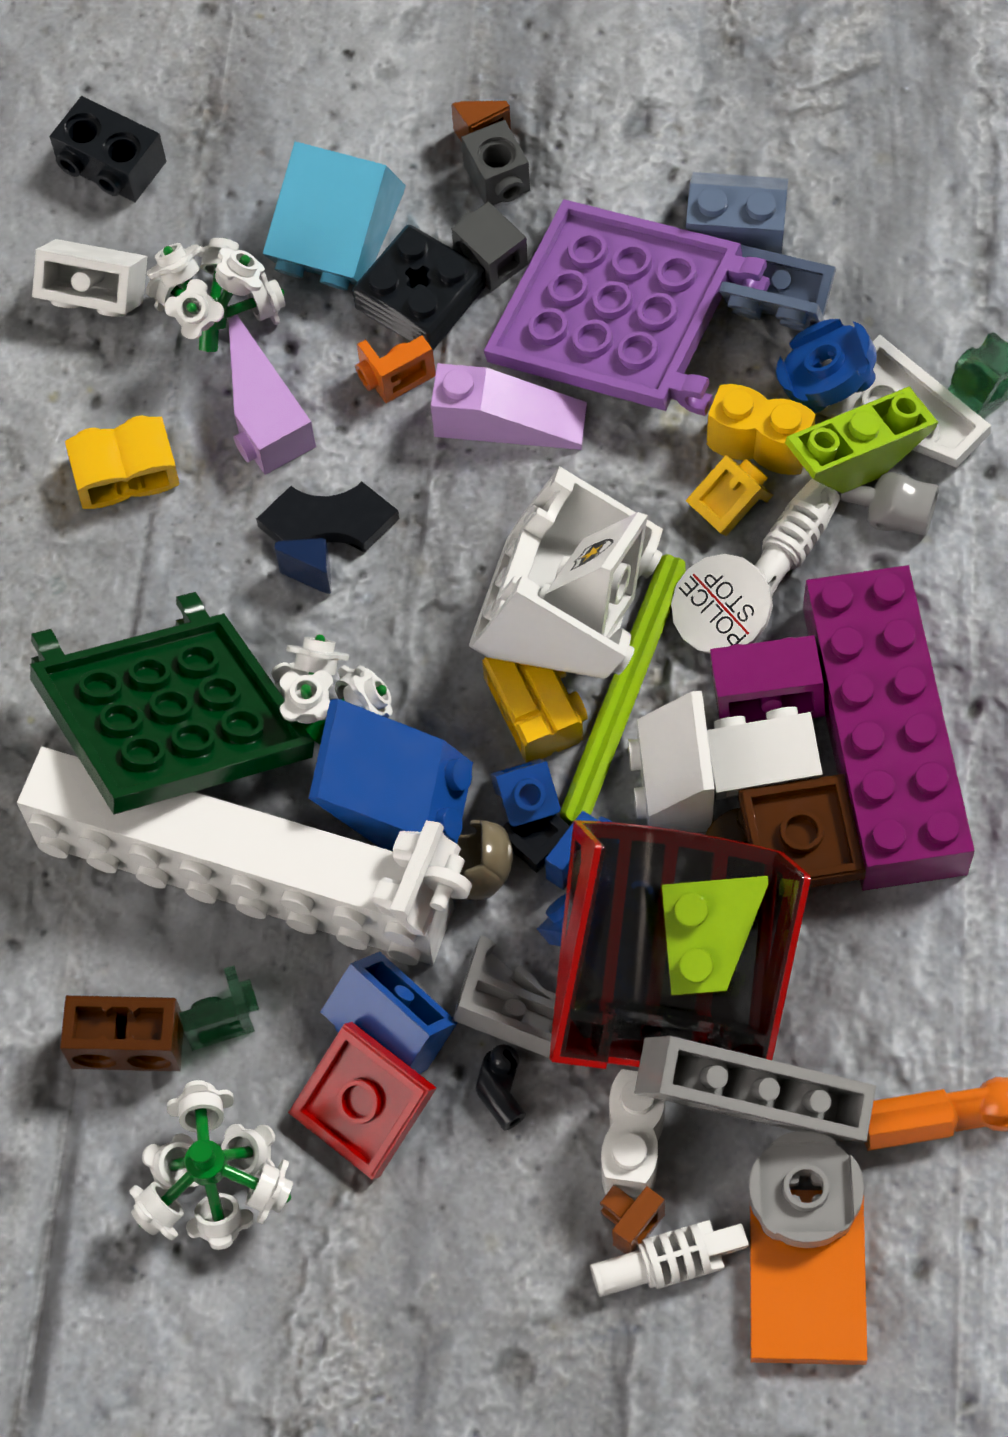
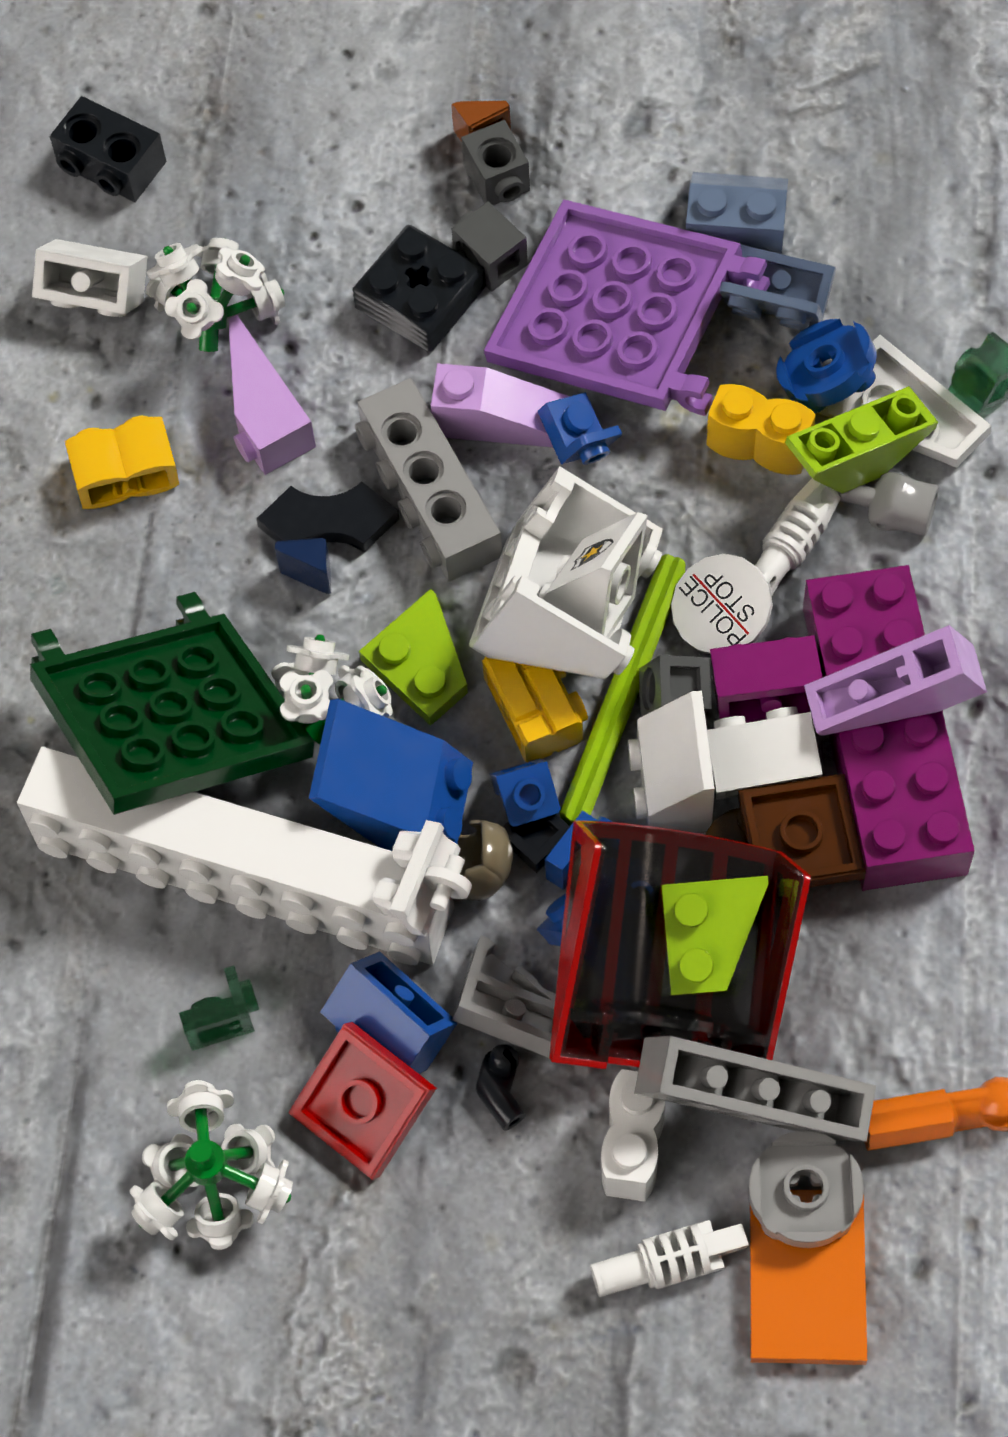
reddish brown brick [60,995,185,1071] -> none
medium azure slope [263,141,406,290] -> none
orange bracket [355,335,436,403] -> none
dark orange tile [600,1185,665,1254] -> none
yellow bracket [685,455,773,536] -> none
none -> light grey brick [355,378,502,582]
none -> lime wing [359,589,468,726]
none -> blue bracket [537,392,623,465]
none -> dark grey brick [639,655,712,718]
none -> lavender slope [804,625,987,736]

